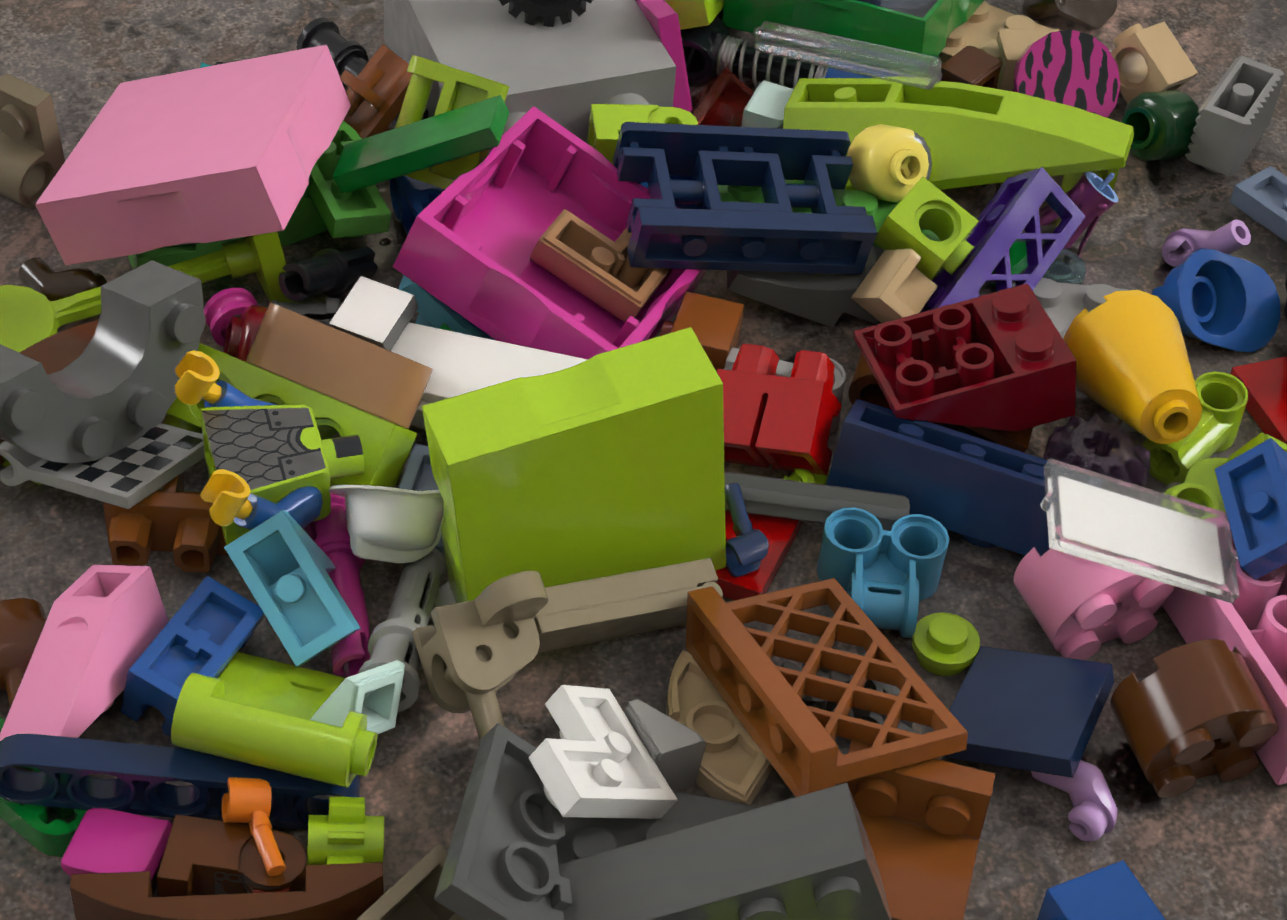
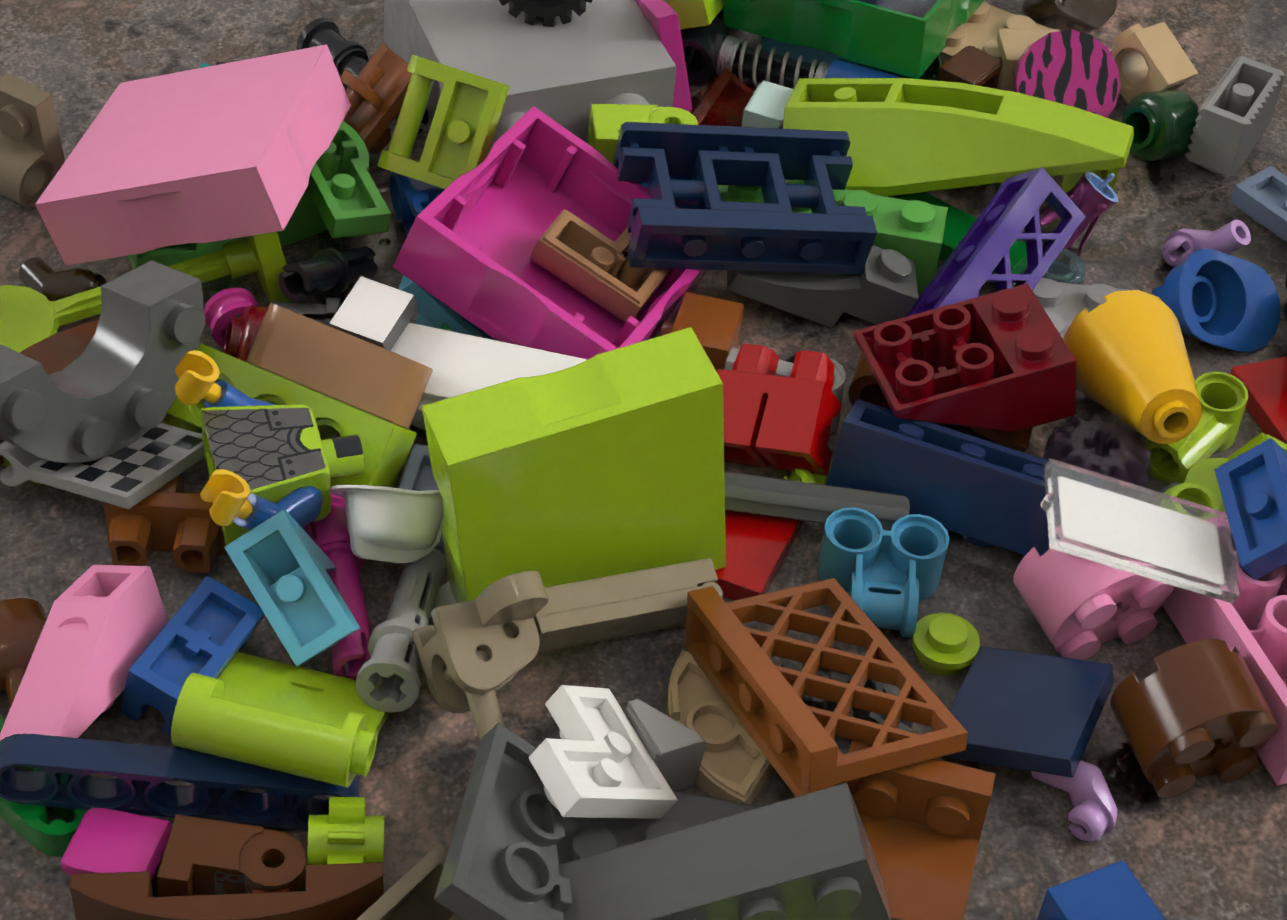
orange hand [221,777,286,877] -> none
light aqua slope [310,660,405,734] -> none
green tile [332,95,509,193] -> none
dark blue hand [725,483,769,577] -> none
clear axle [753,21,943,90] -> none
light yellow head [847,124,932,203] -> none
tan panel [851,249,938,323] -> none
lime brick [874,177,979,281] -> none

